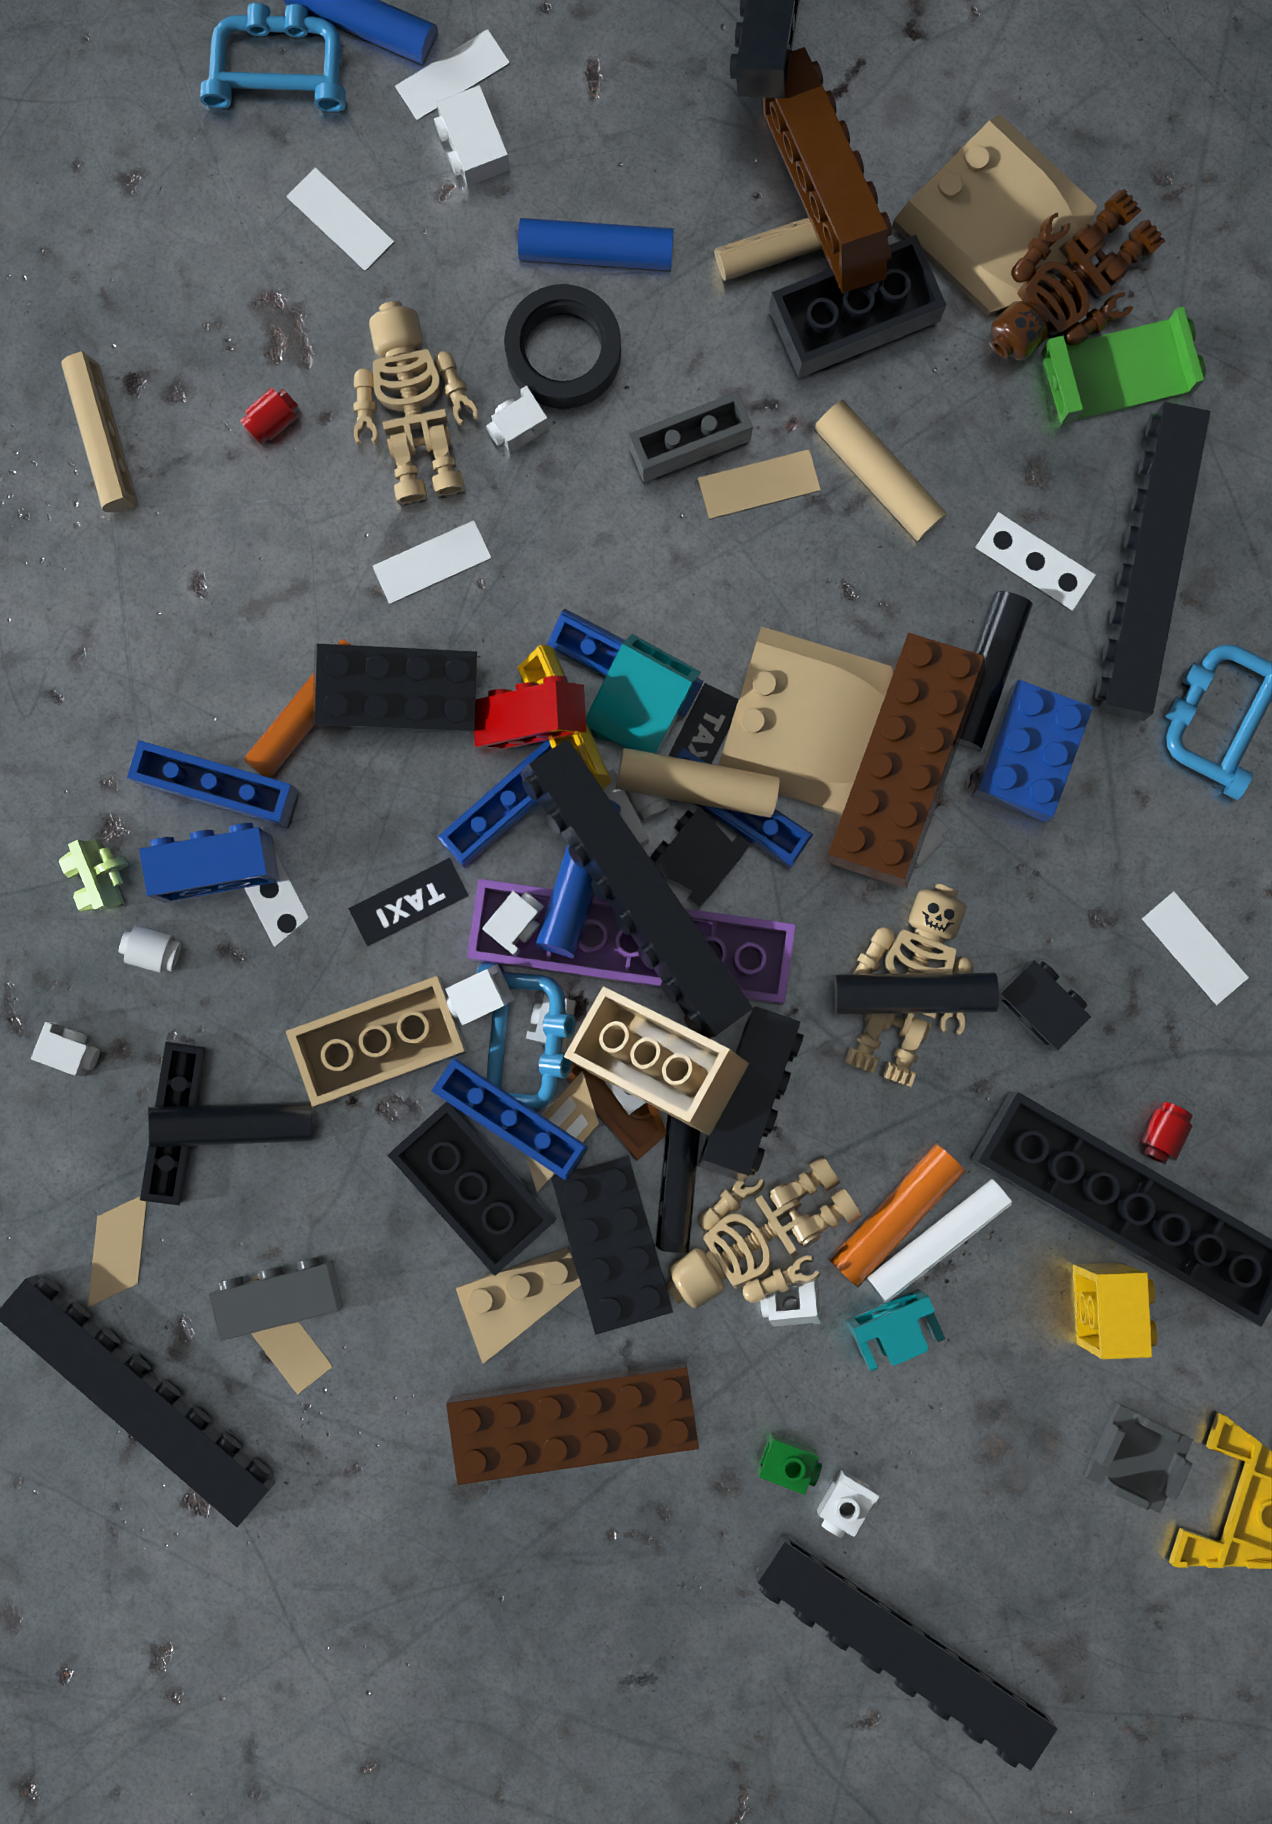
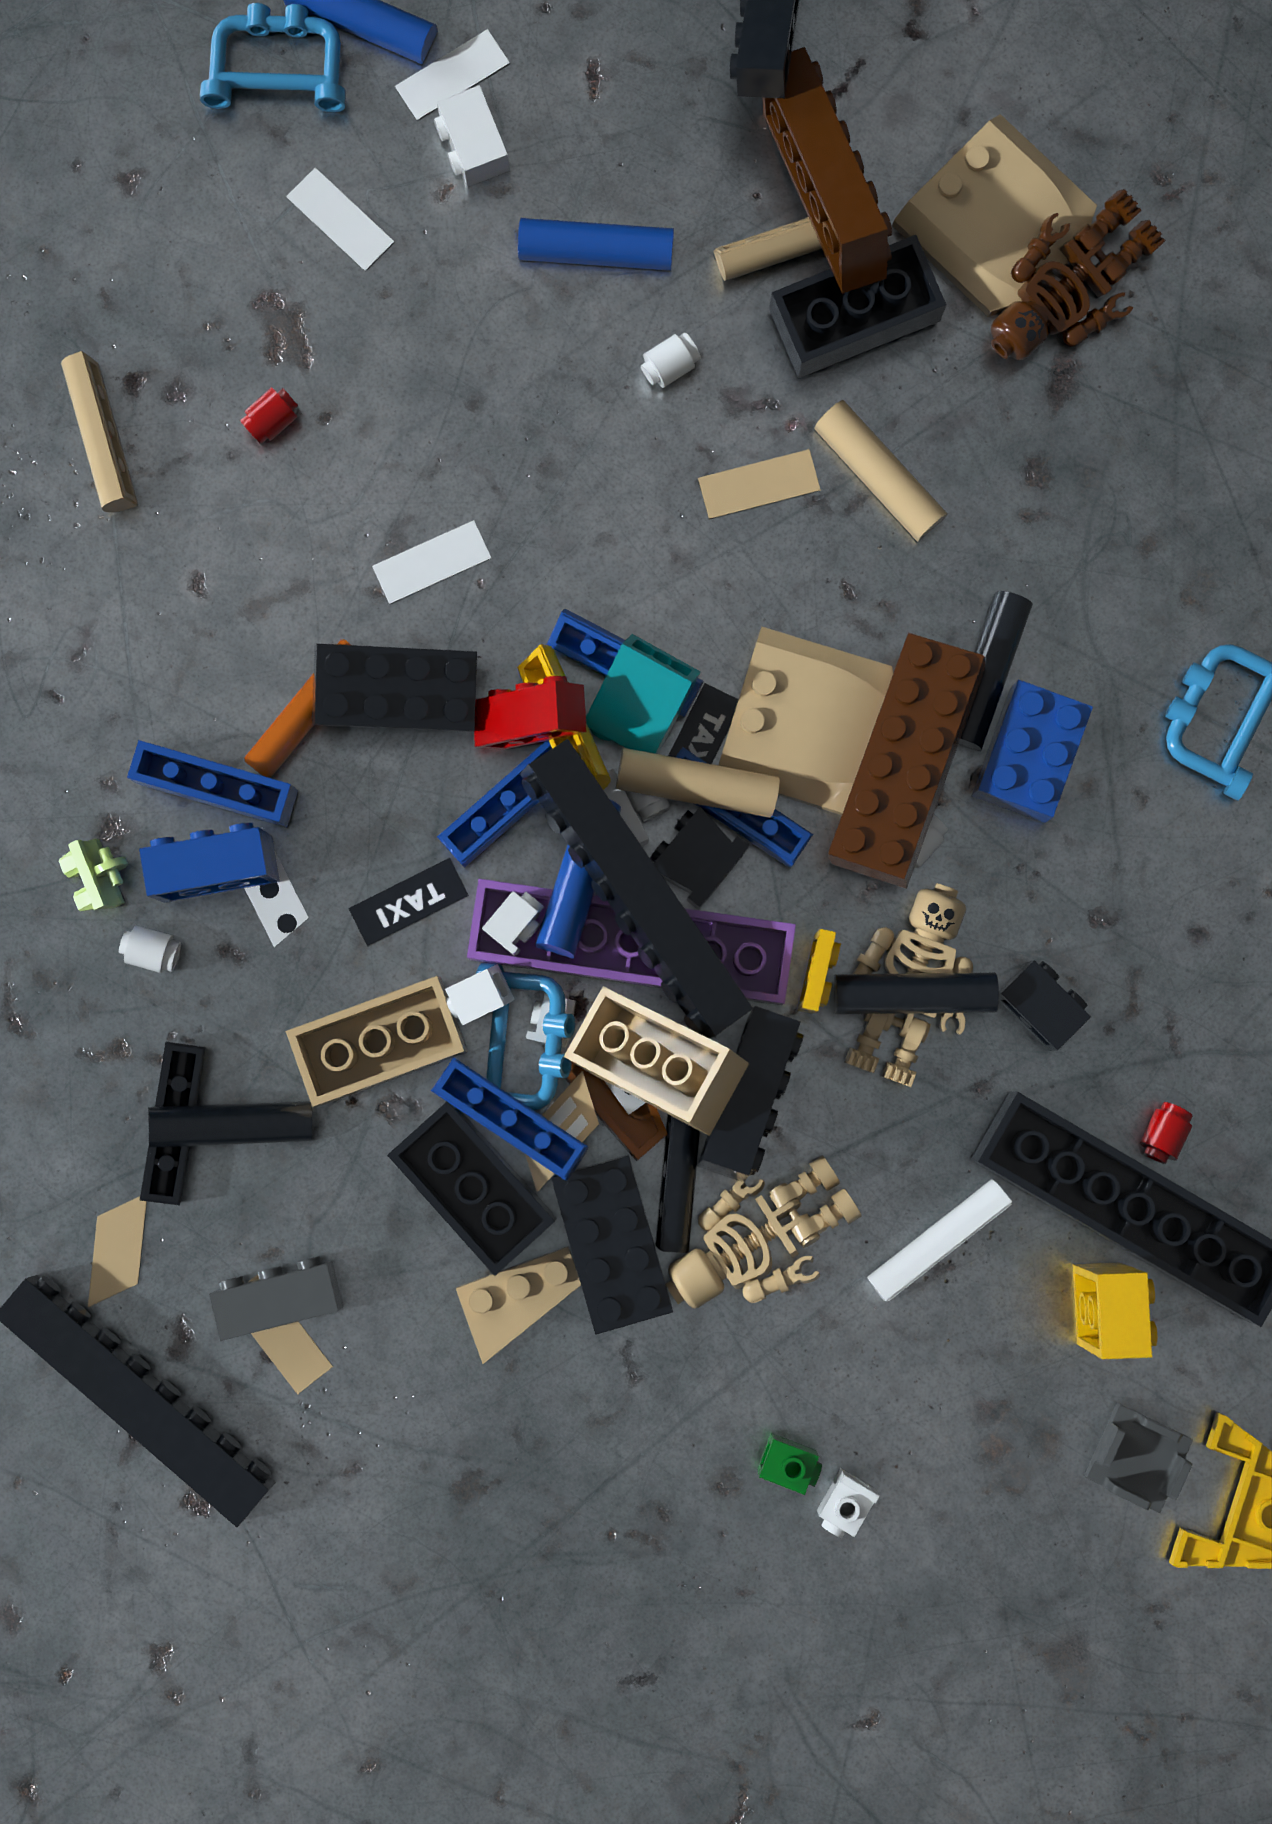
white brick [31,1022,100,1076] -> none
tan piece [353,301,478,505] -> none
reddish brown brick [446,1361,699,1485] -> none
white brick [486,385,549,453] -> none
black tyre [504,284,621,409] -> none
dark grey brick [629,391,753,483] -> none
black brick [756,1534,1058,1771] -> none
white brick [760,1280,822,1327] -> none
orange brick [828,1144,966,1288] -> none
teal panel [846,1289,945,1372] -> none
white sticker [975,512,1096,611] -> none
bright green panel [1041,306,1206,425] -> none
black brick [1095,402,1211,721] -> none
white sticker [1142,891,1249,1006] -> none
none -> white brick [641,332,701,388]
none -> yellow plate [797,929,841,1014]

